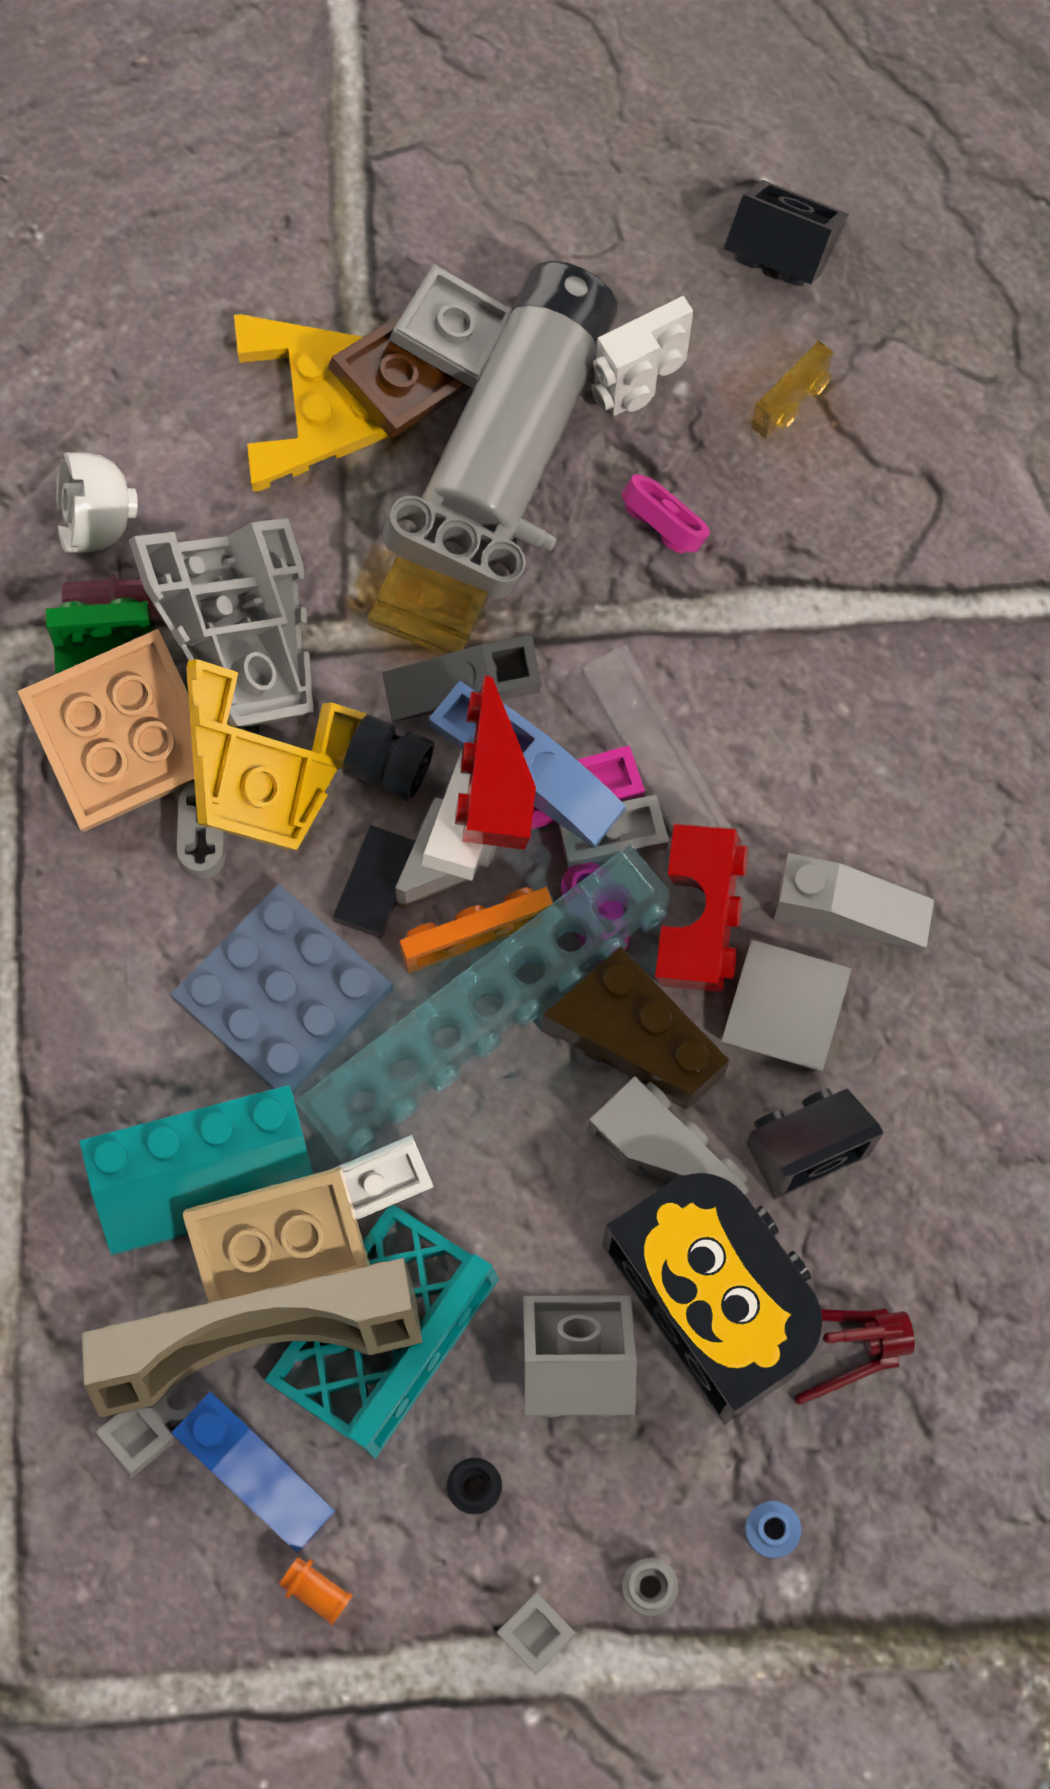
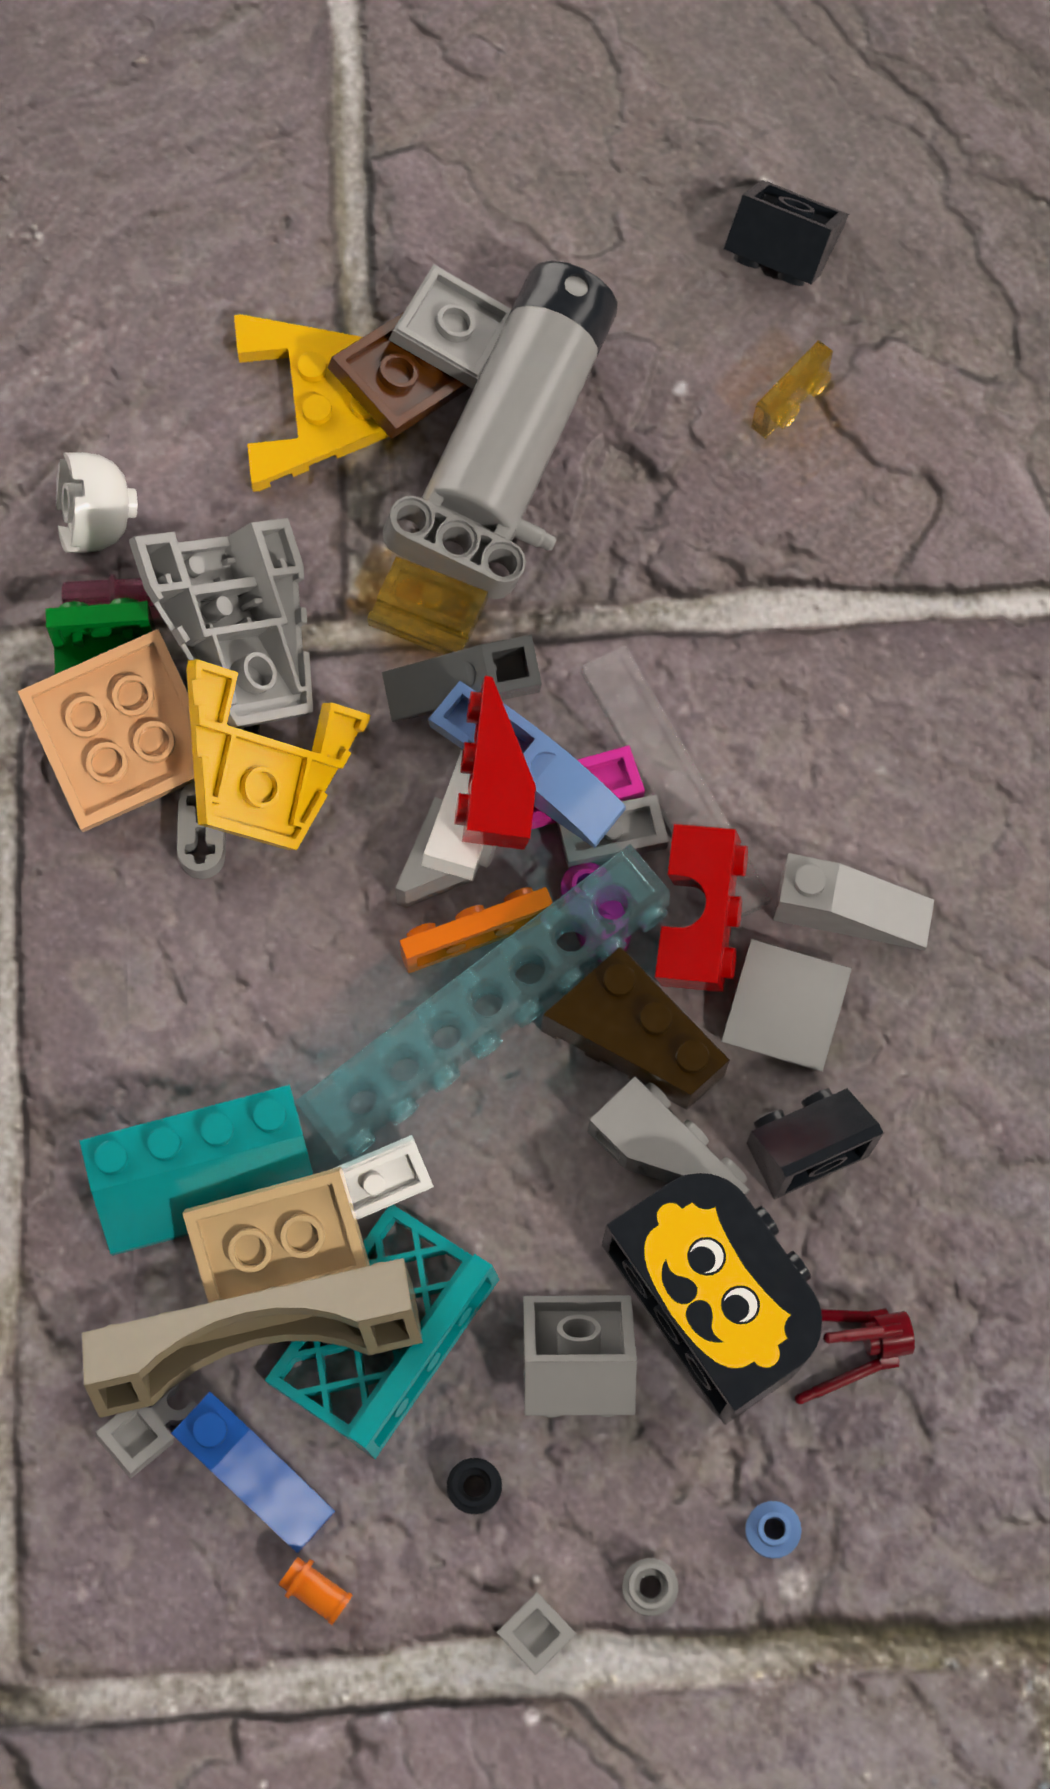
sand blue plate [171,884,393,1094] -> none
black tile [333,825,416,939] -> none
black wheel [342,714,435,802] -> none
white plate [591,296,693,417] -> none
dark pink plate [621,474,710,554] -> none

